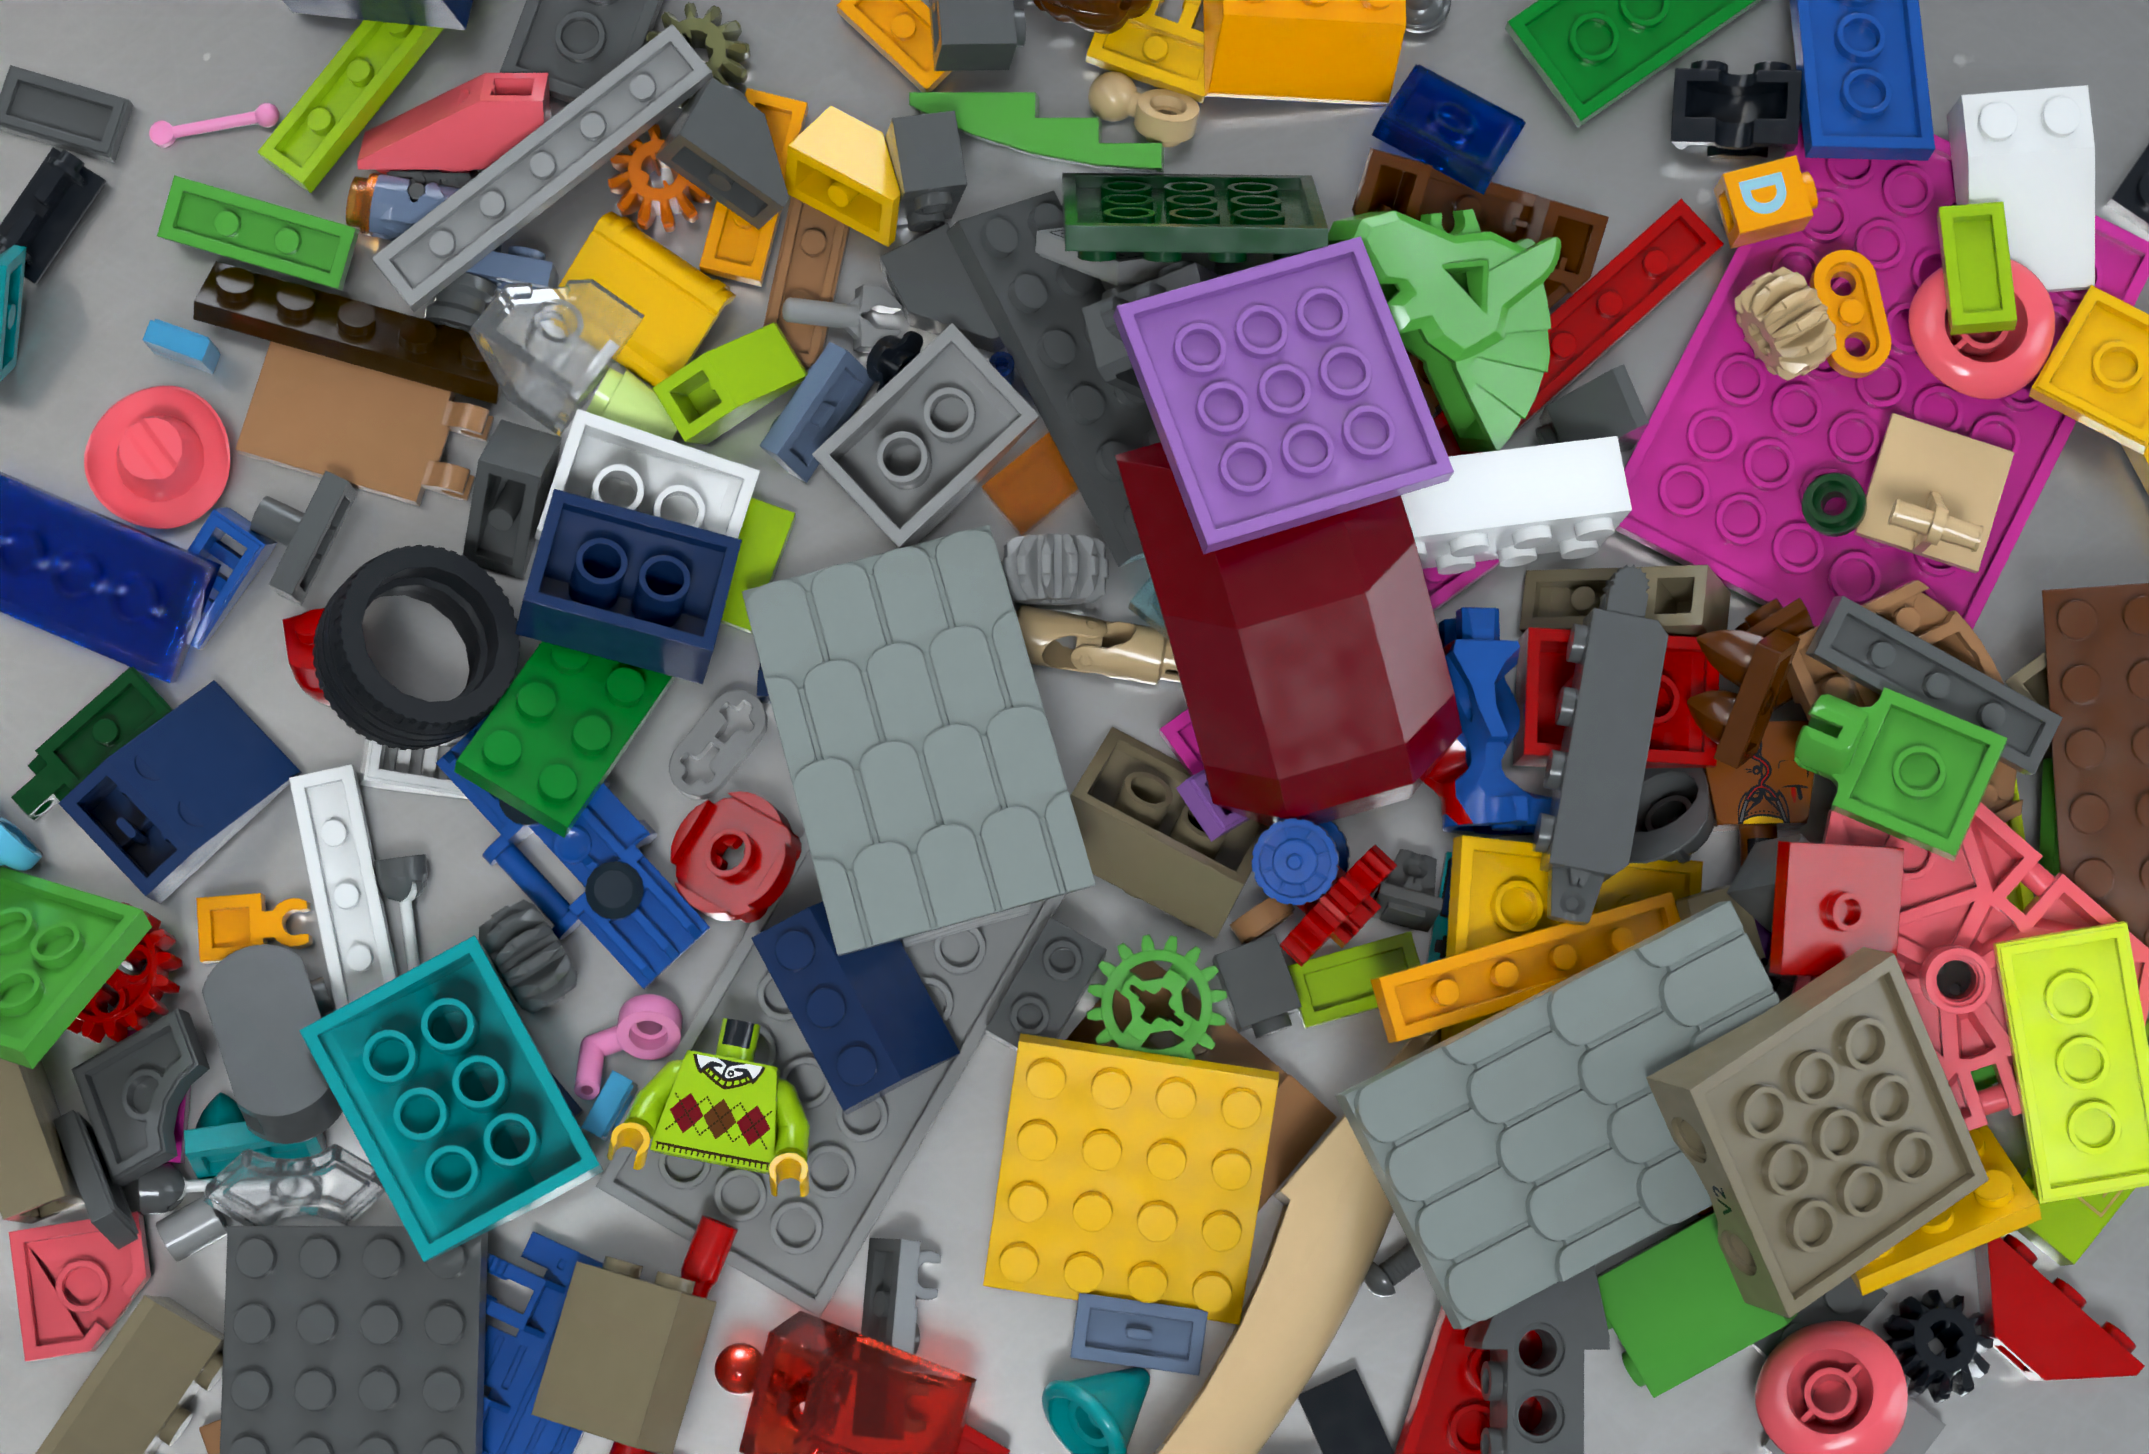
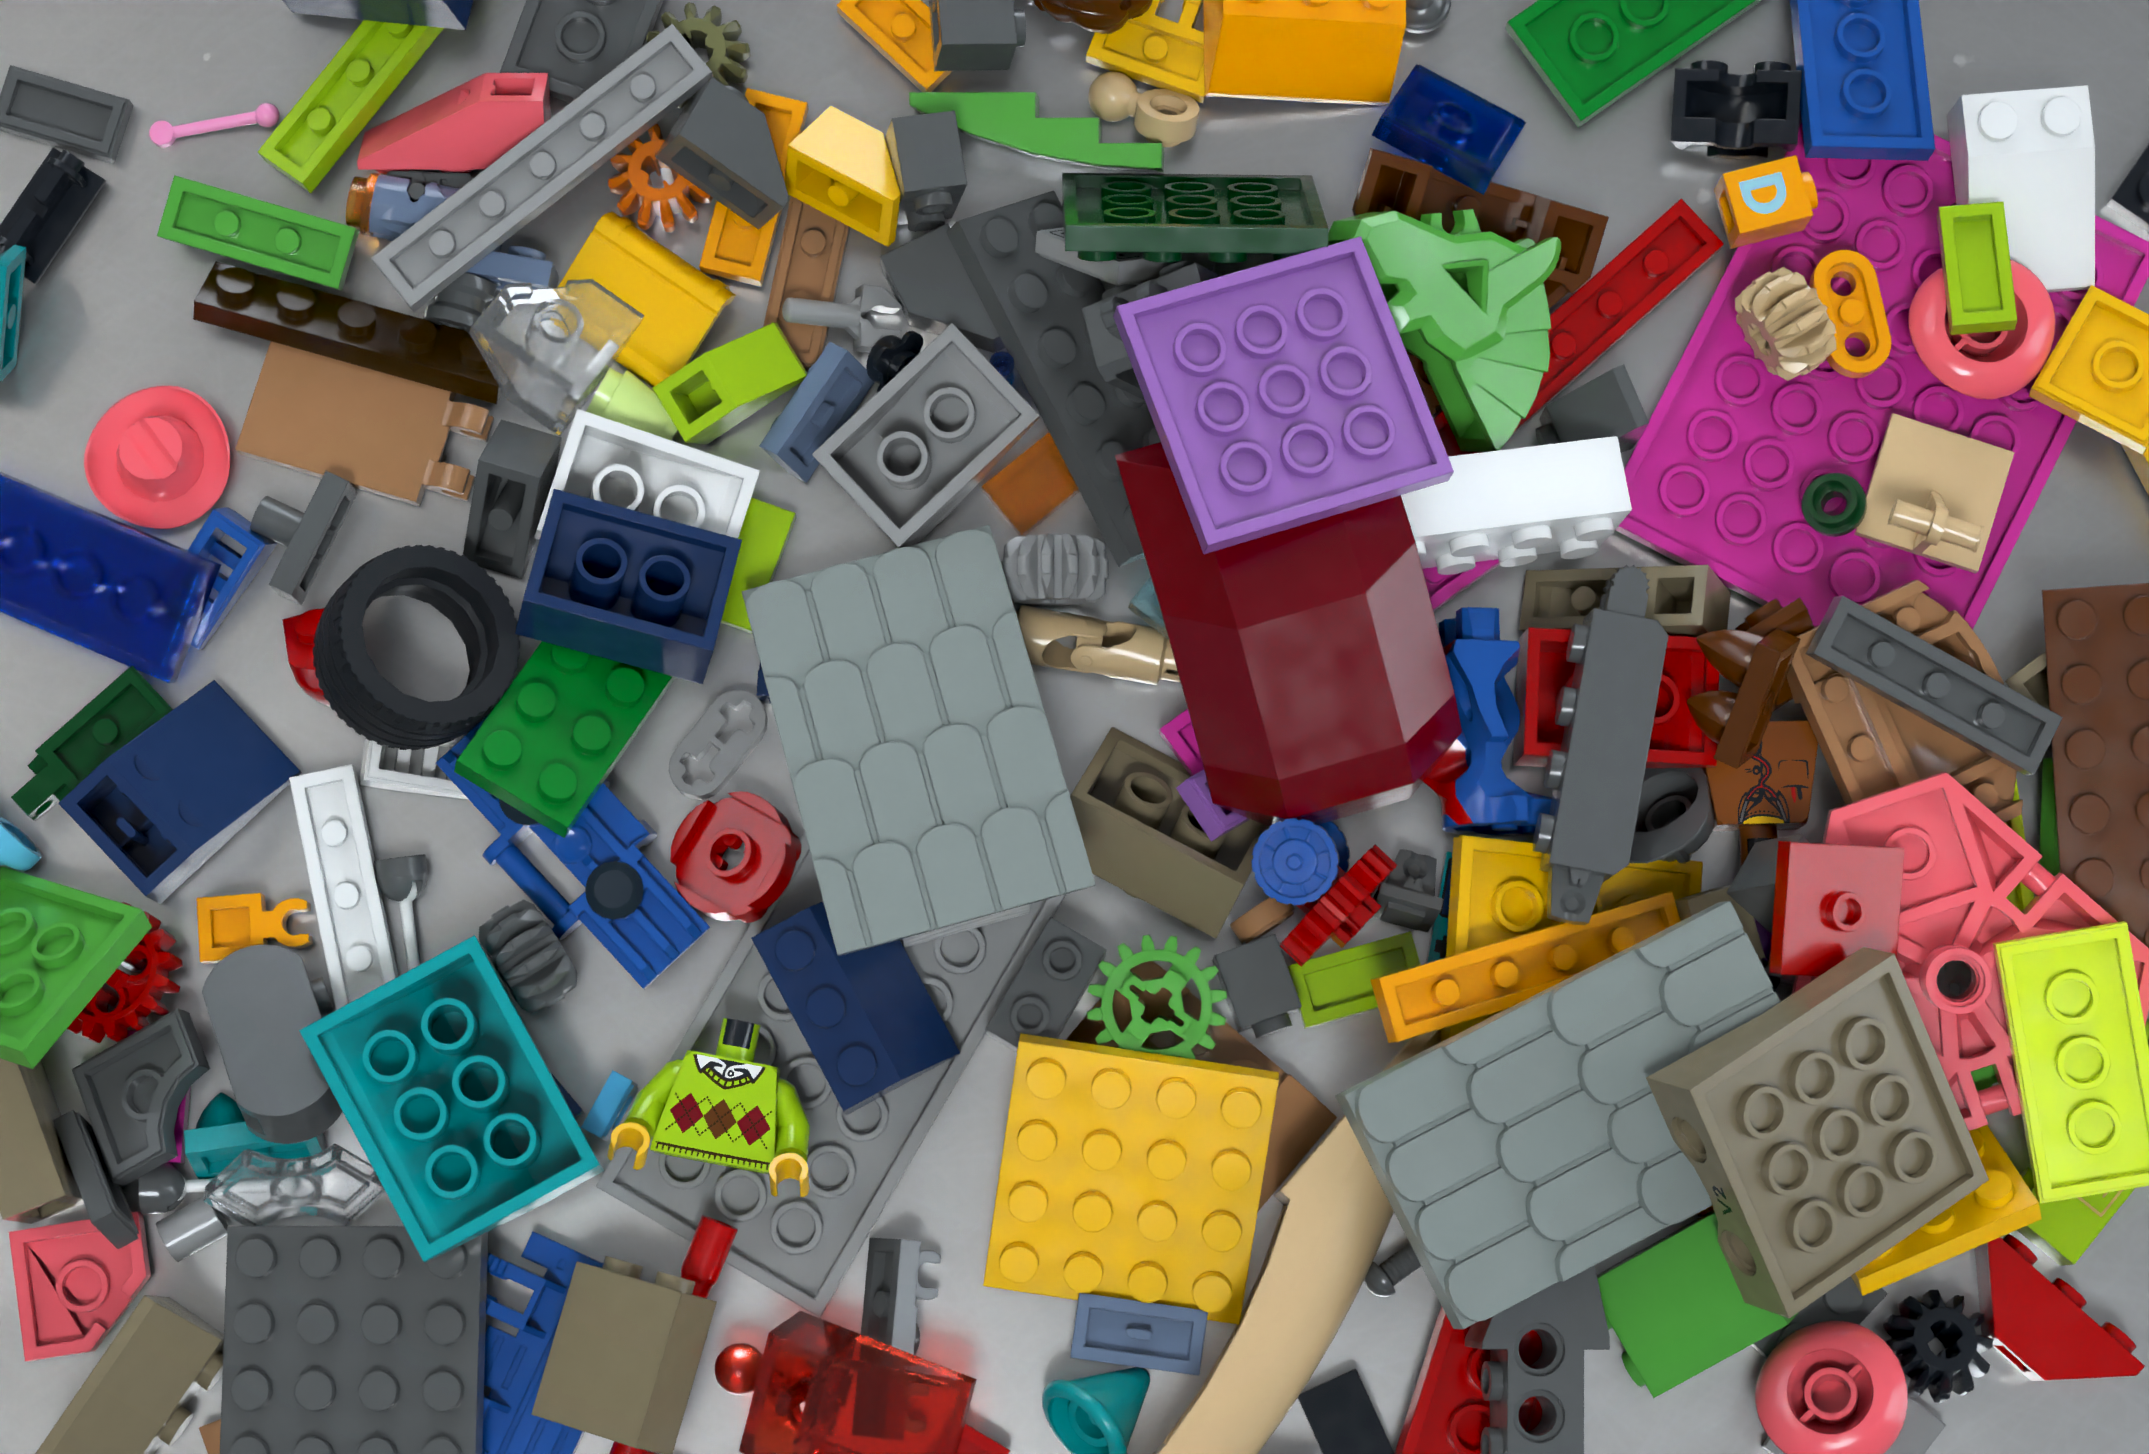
dark azure tile [143,318,221,375] -> none
bright pink plate [574,994,683,1100] -> none
bright green plate [1794,687,2008,861] -> none

